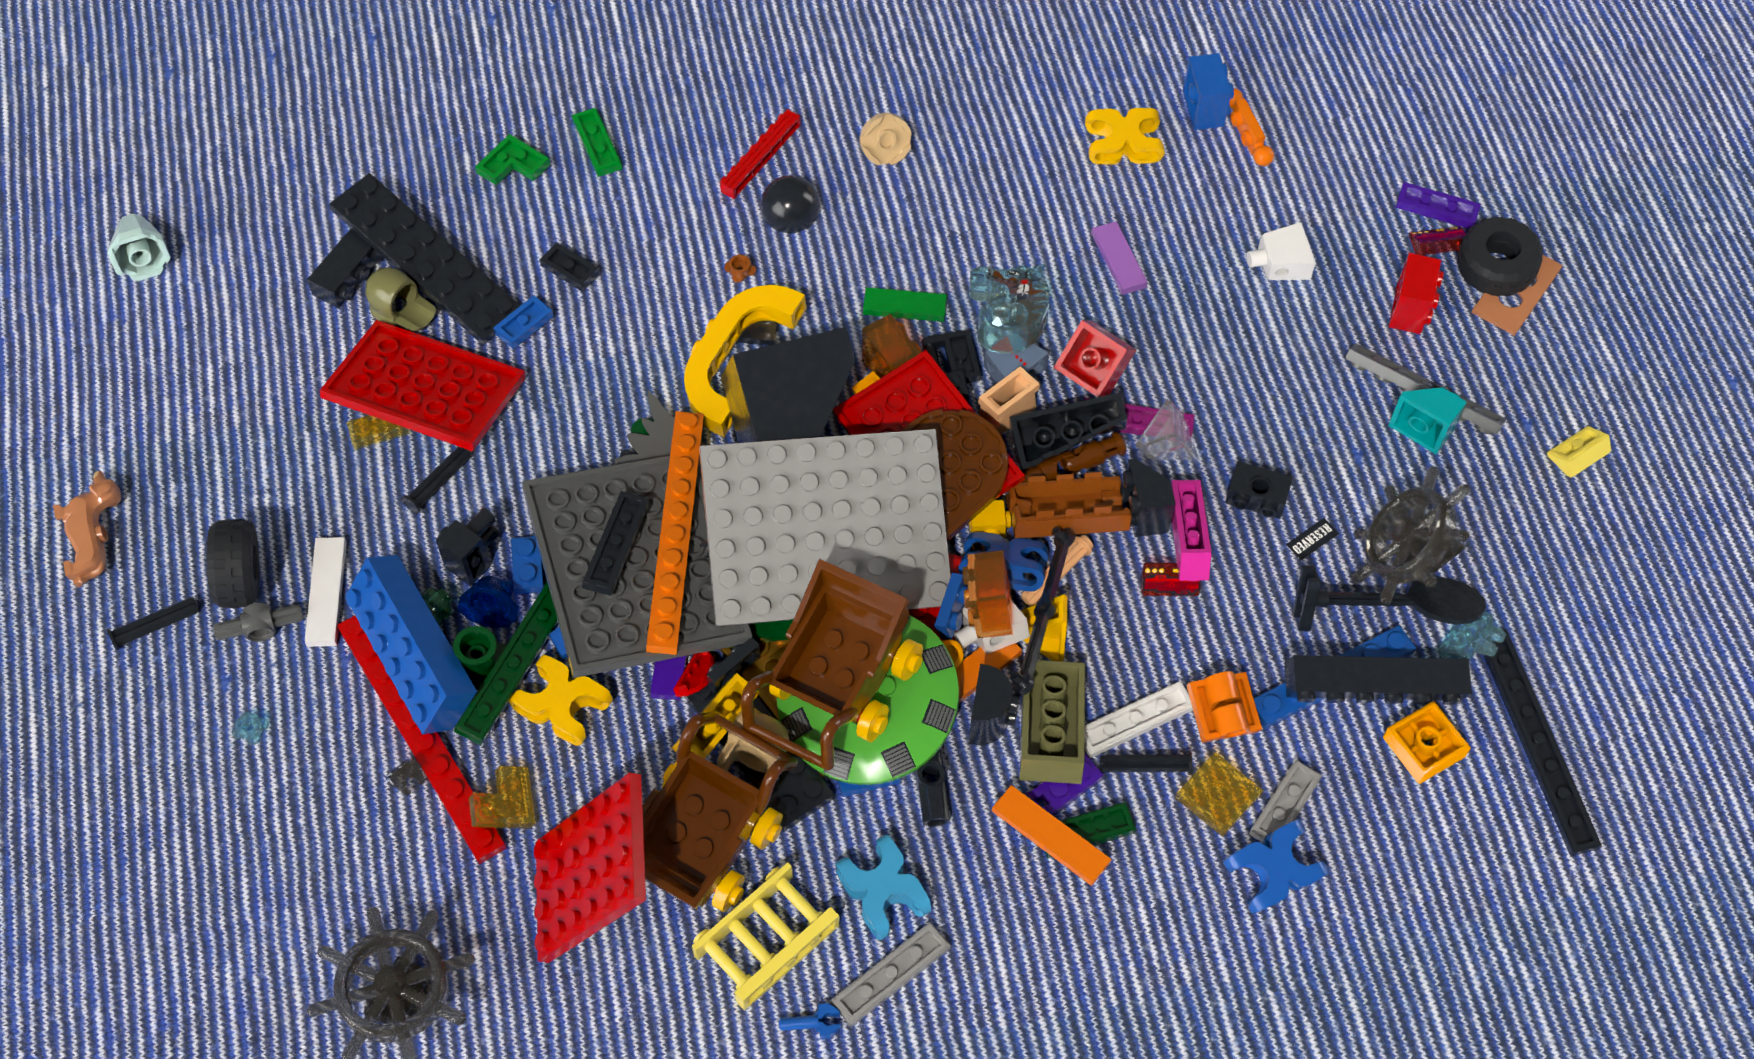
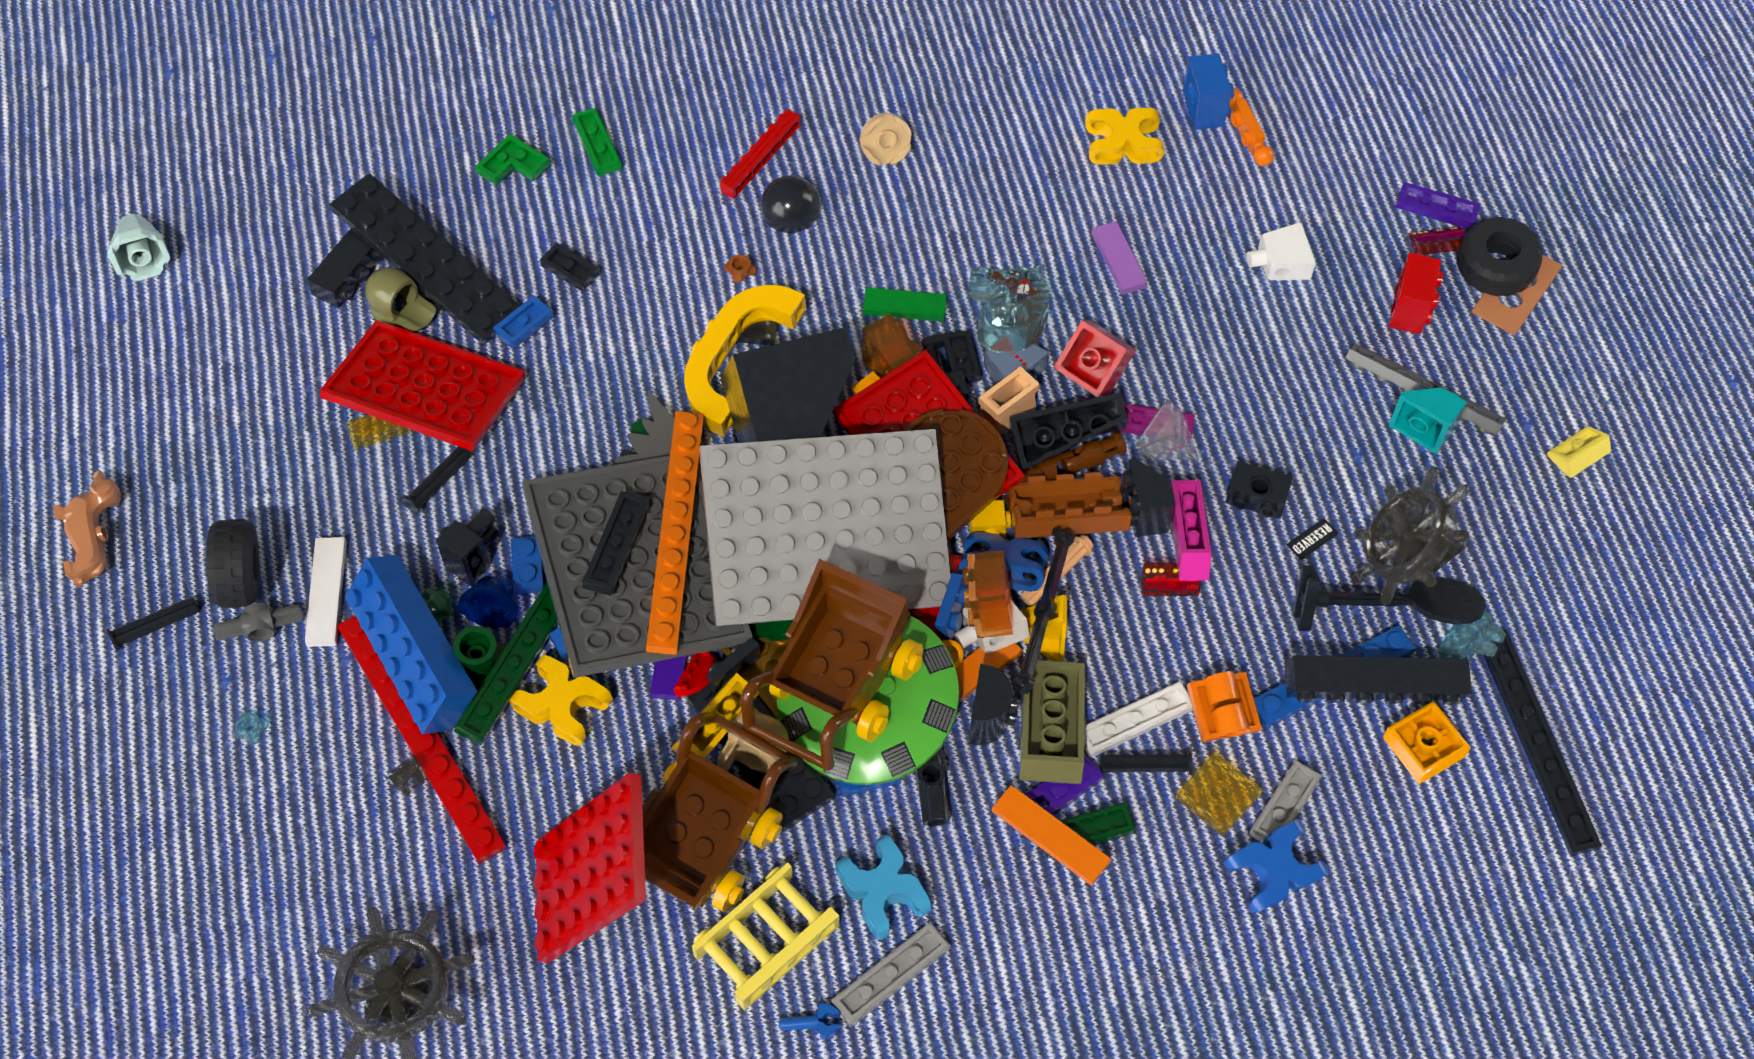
clear yellow plate [469,766,535,829] -> none

